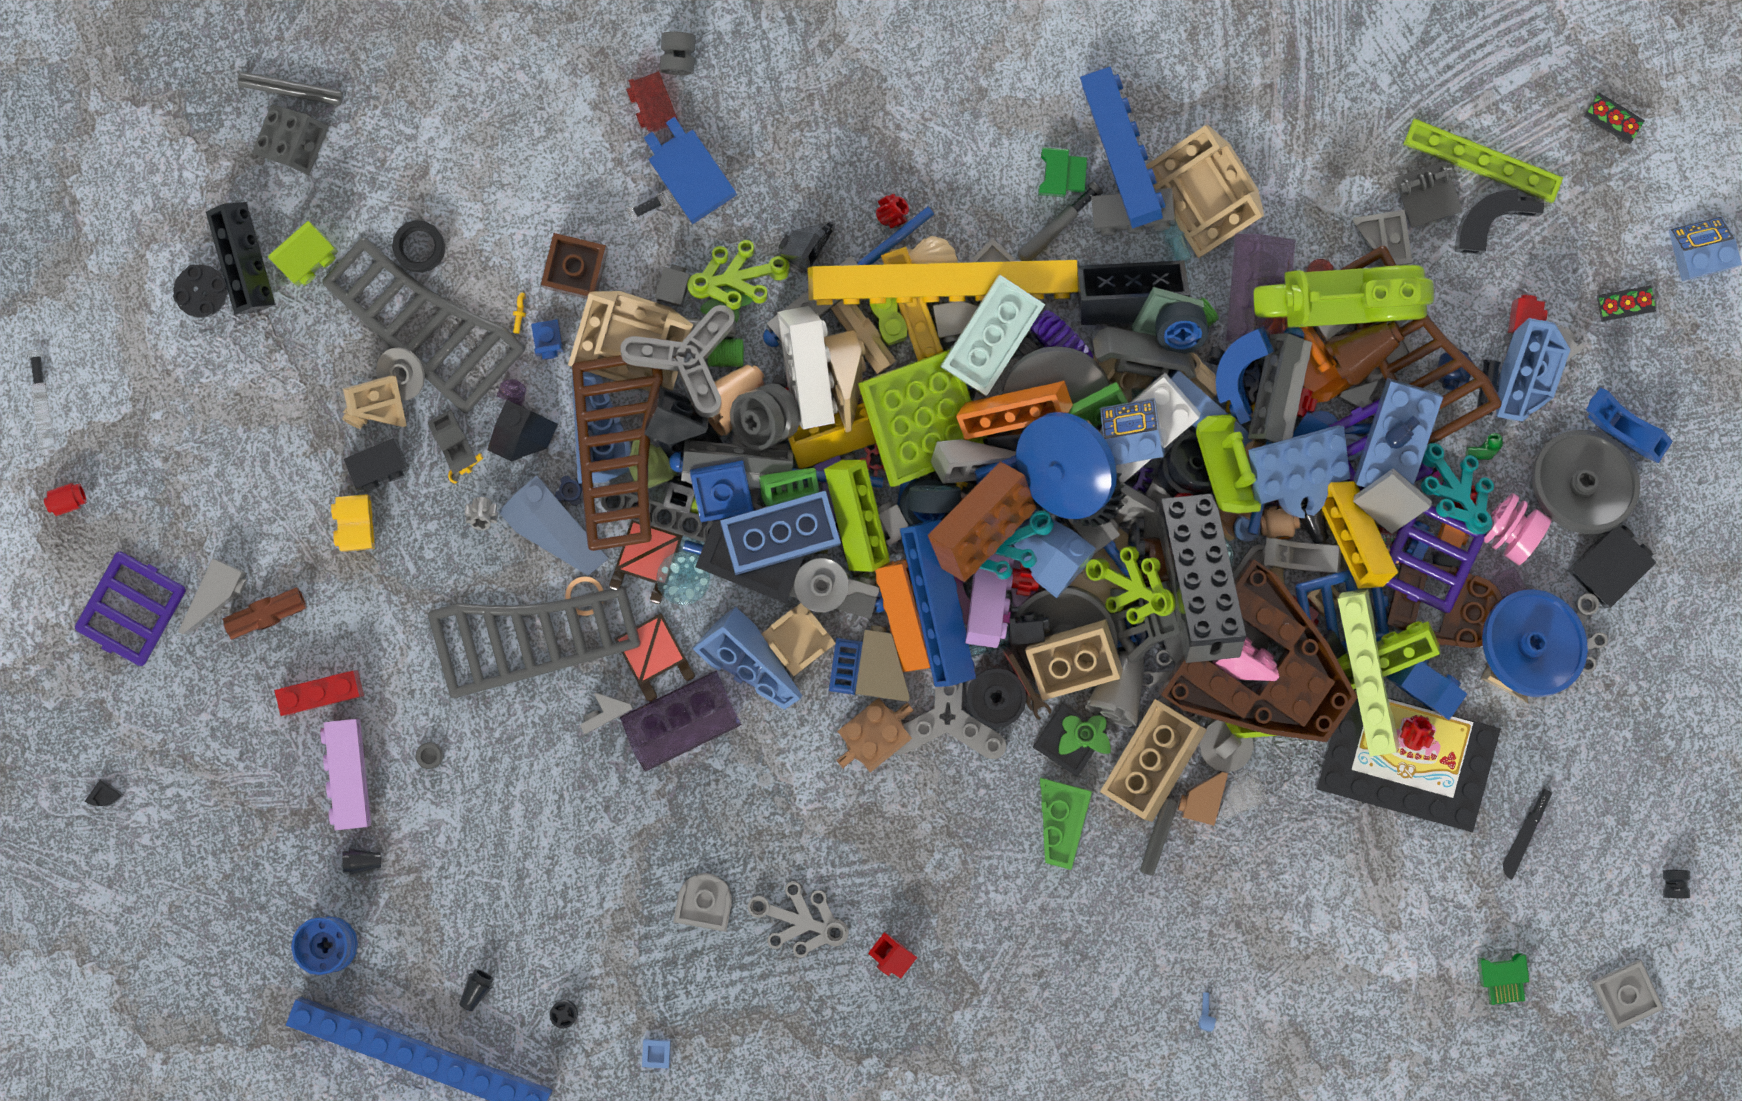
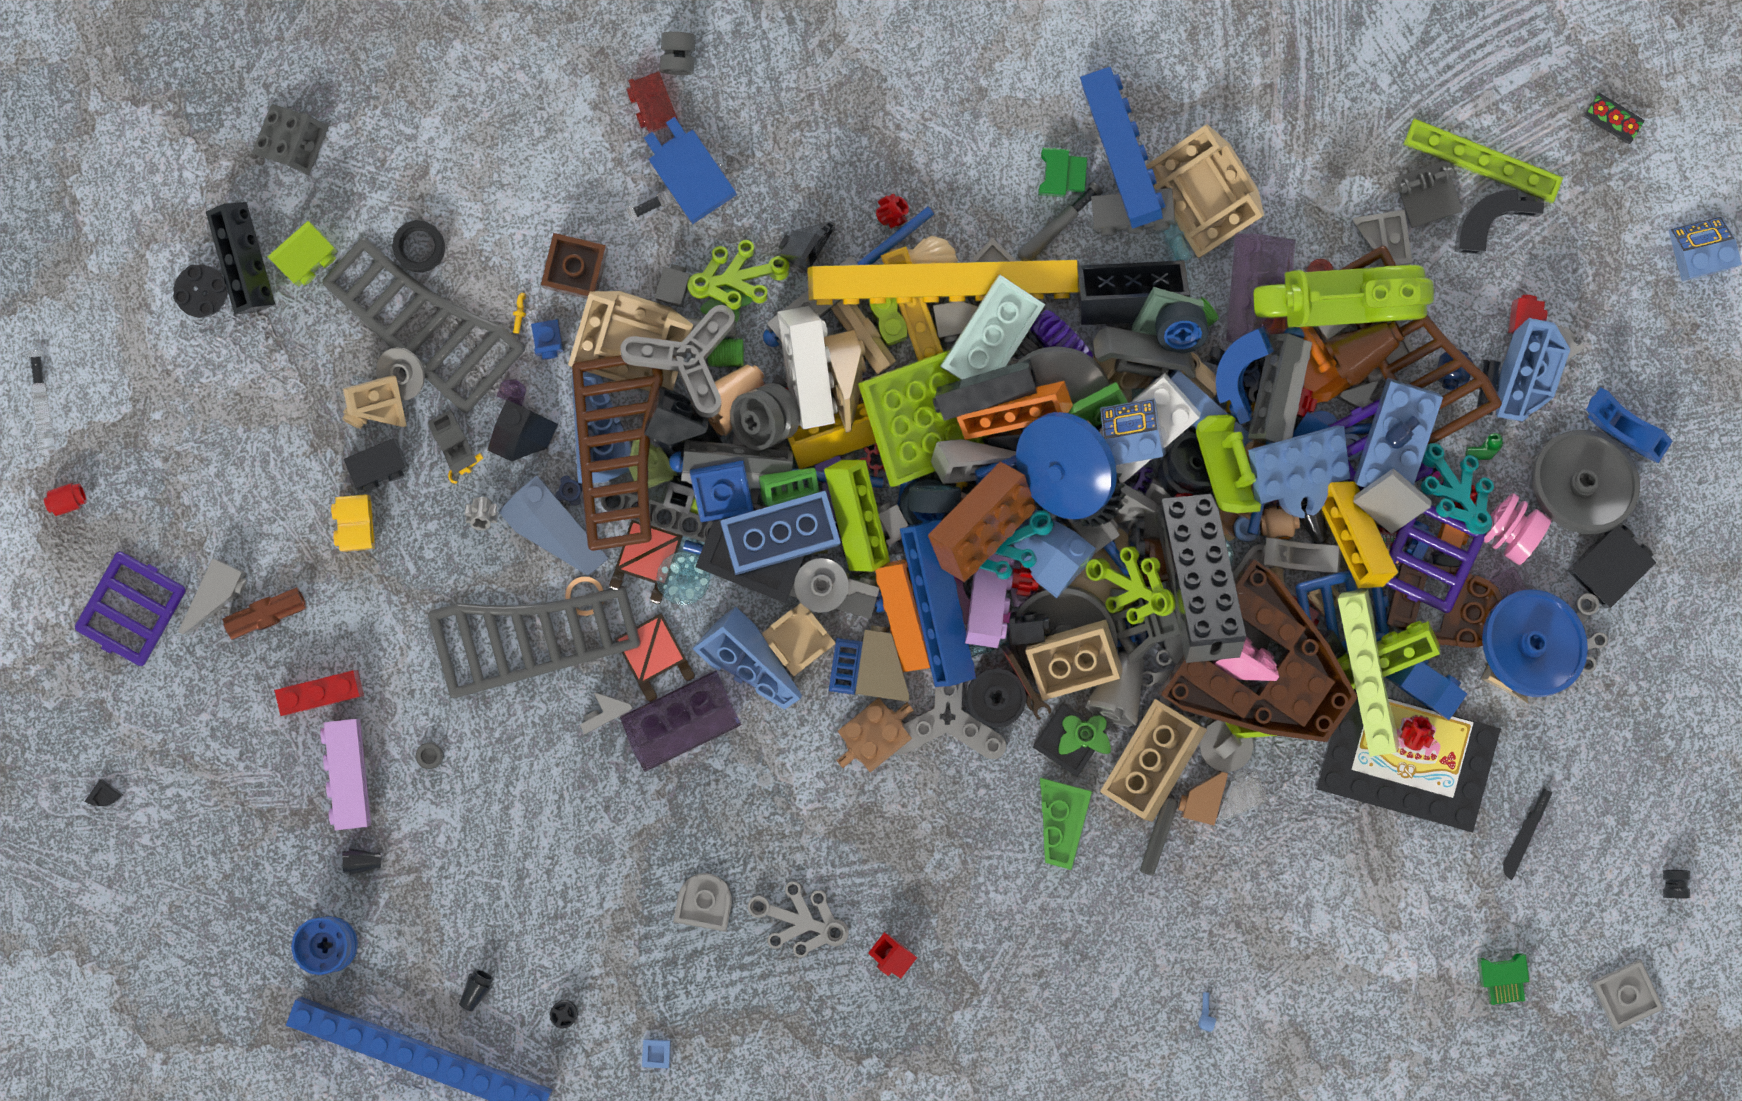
dark grey axle [237,72,343,106] -> none
tile [1597,285,1656,322] -> none
none -> black brick [933,359,1039,421]

